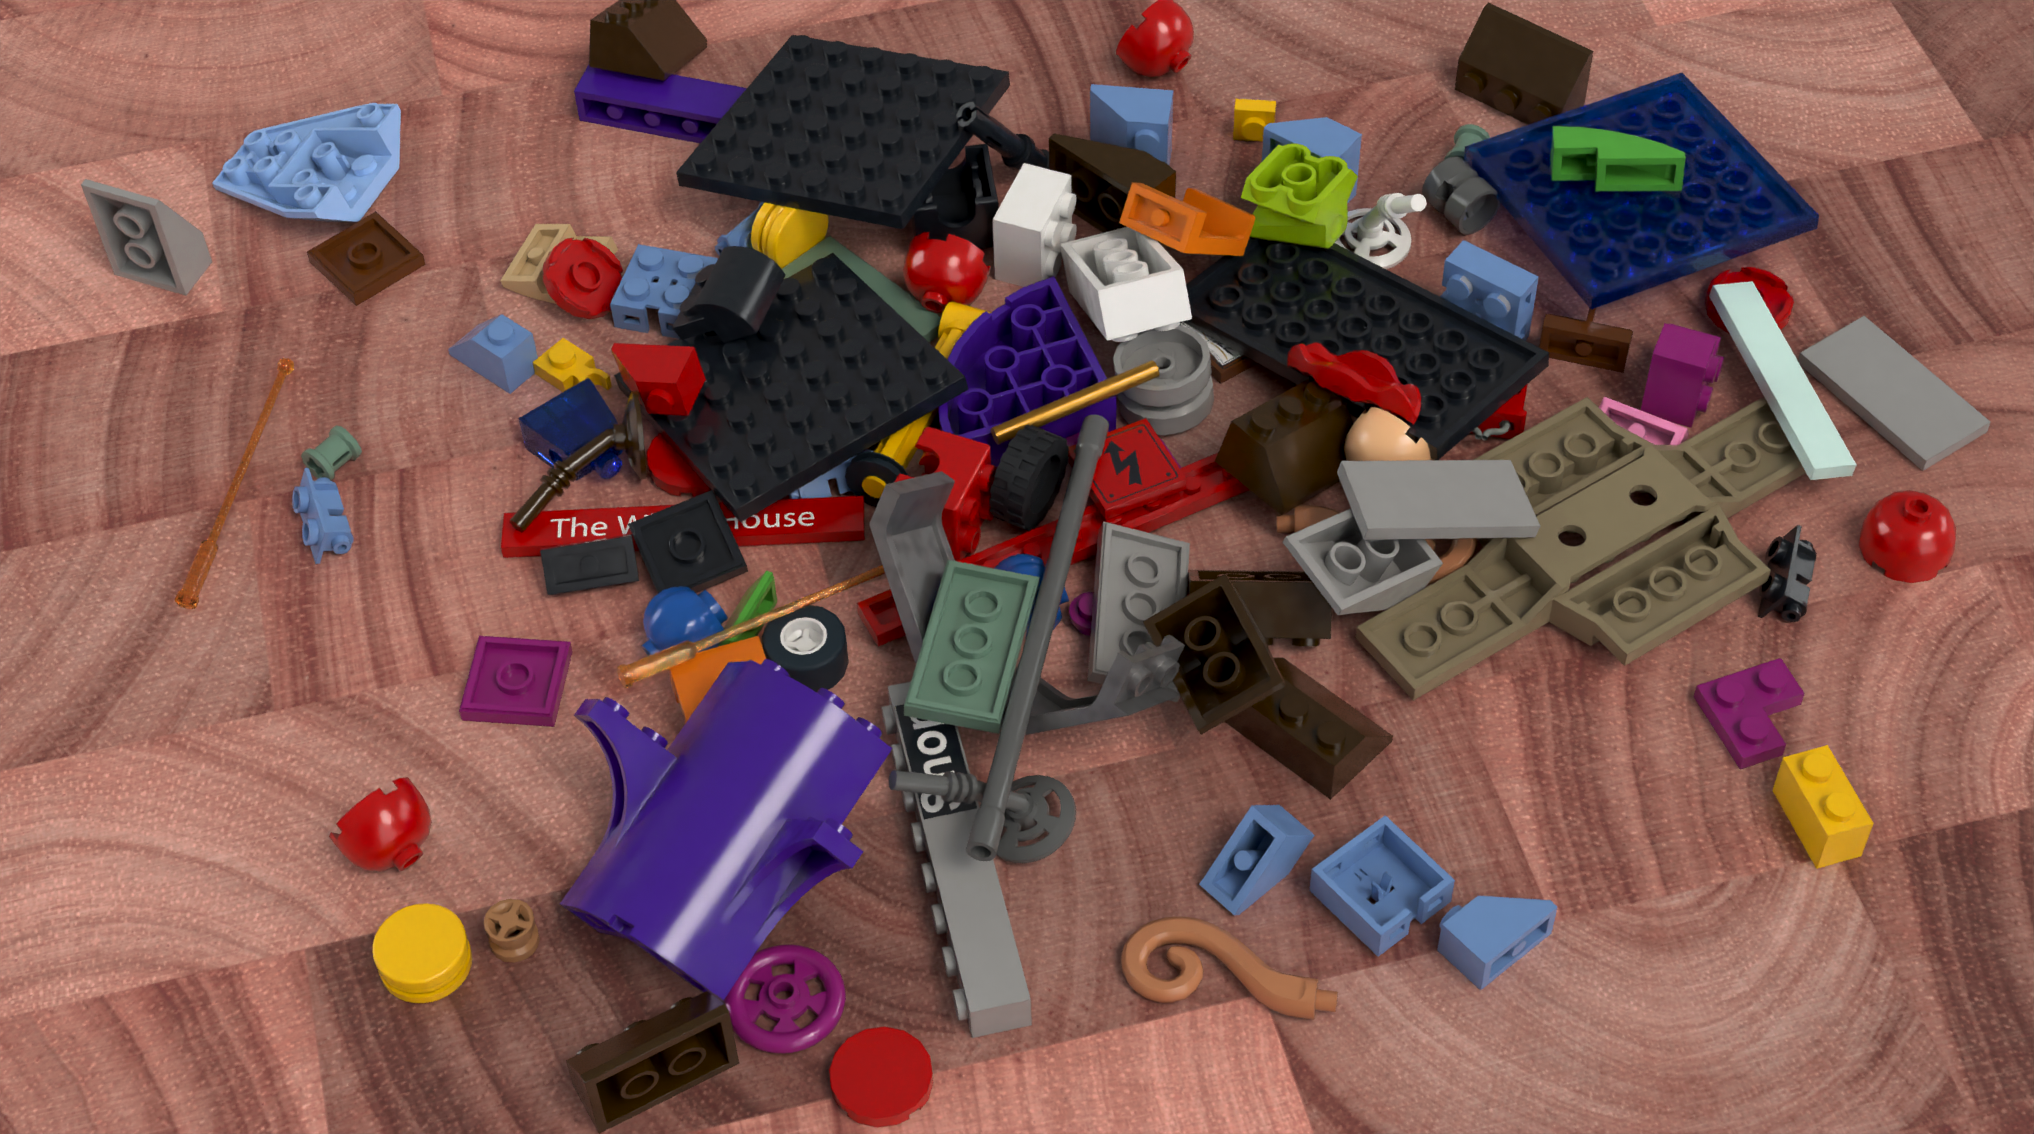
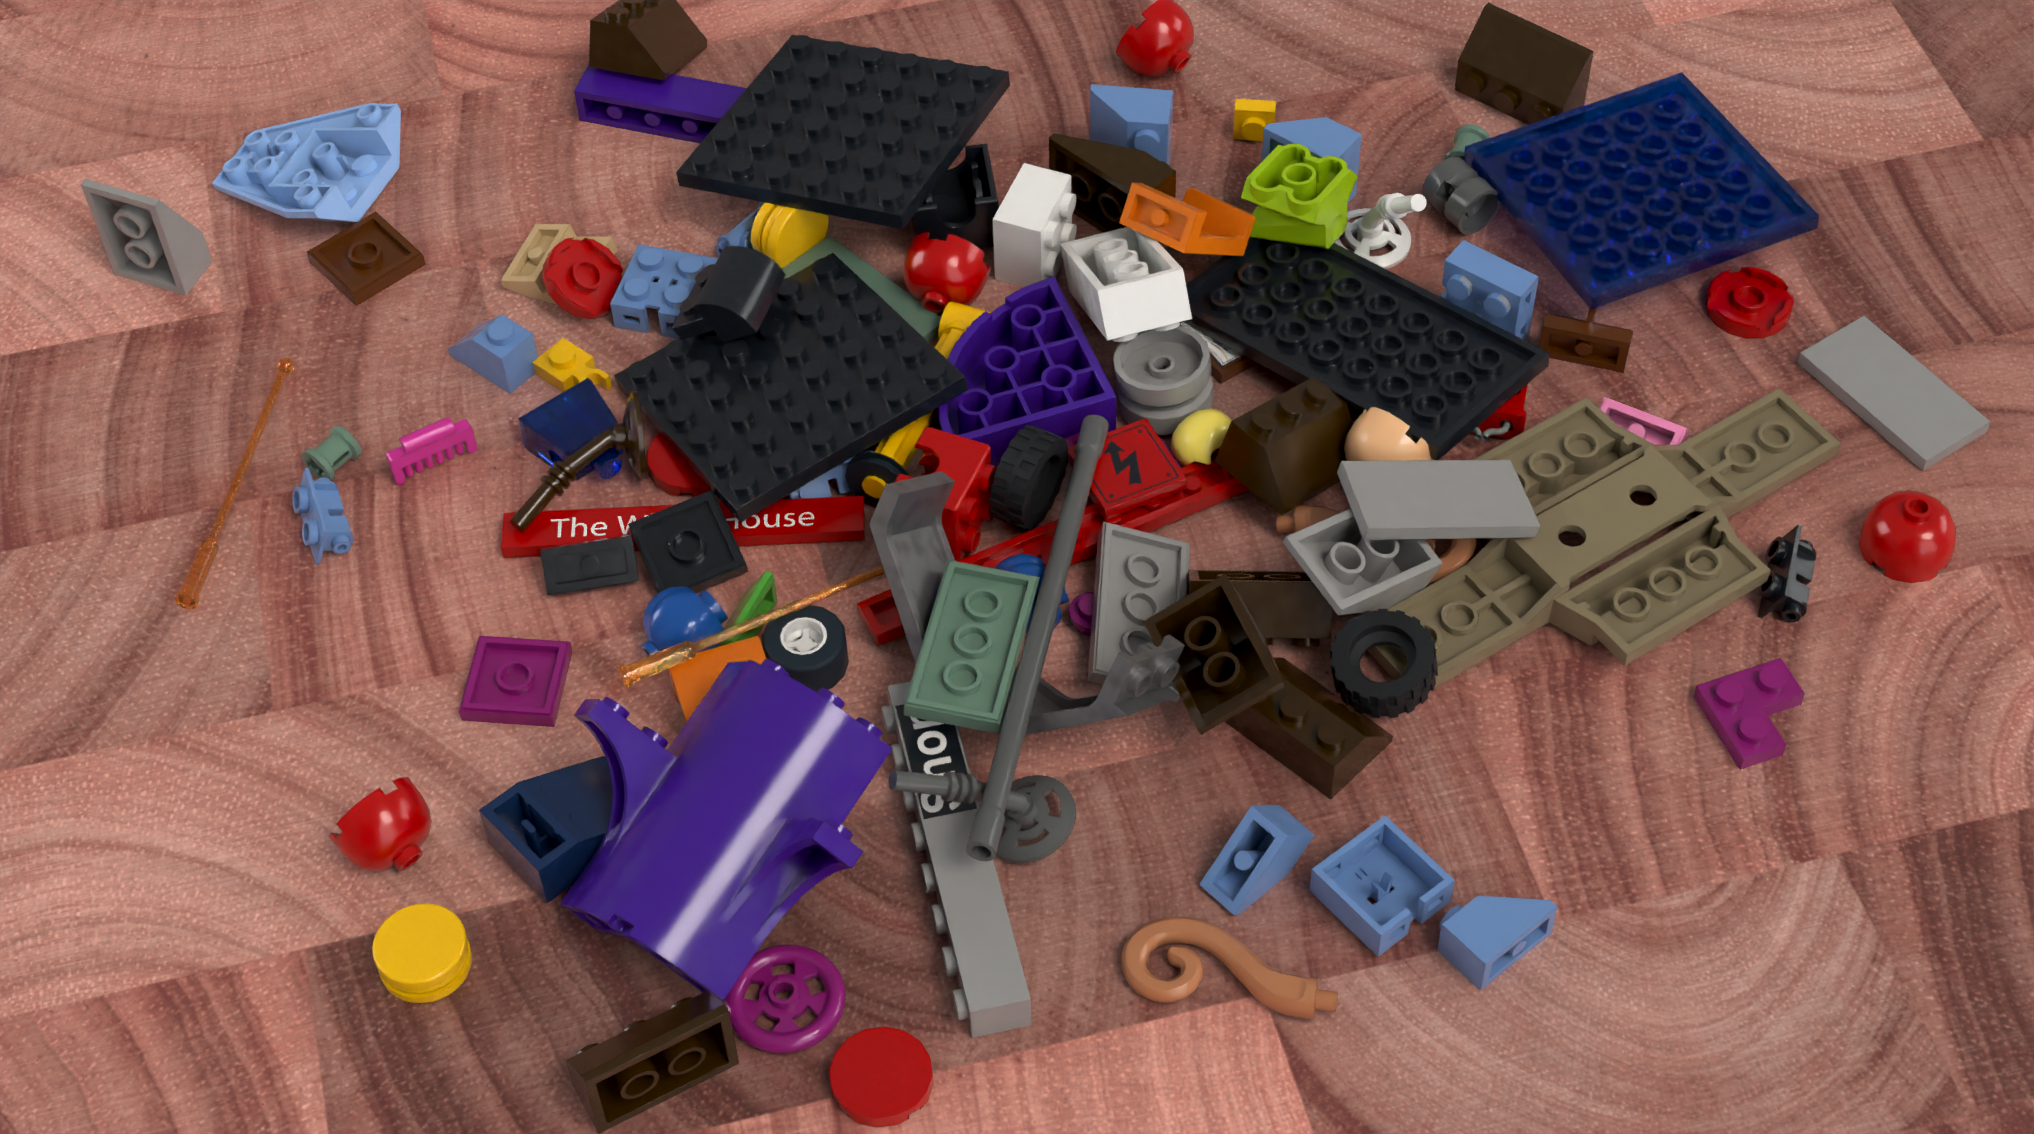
medium nougat wheel [484,899,540,963] -> none
red slope [611,343,706,416] -> none
black pin [957,102,1049,170] -> none
pearl gold bar [991,360,1160,444] -> none
red piece [1287,342,1421,425] -> none
bright green slope [1550,126,1686,191] -> none
magenta brick [1641,323,1725,428] -> none
light aqua tile [1709,281,1857,480] -> none
yellow brick [1772,745,1874,869] -> none
none -> dark pink piece [386,417,477,485]
none -> dark blue slope [479,756,613,903]
none -> light yellow hair [1171,408,1232,466]
none -> black tyre [1330,609,1438,718]

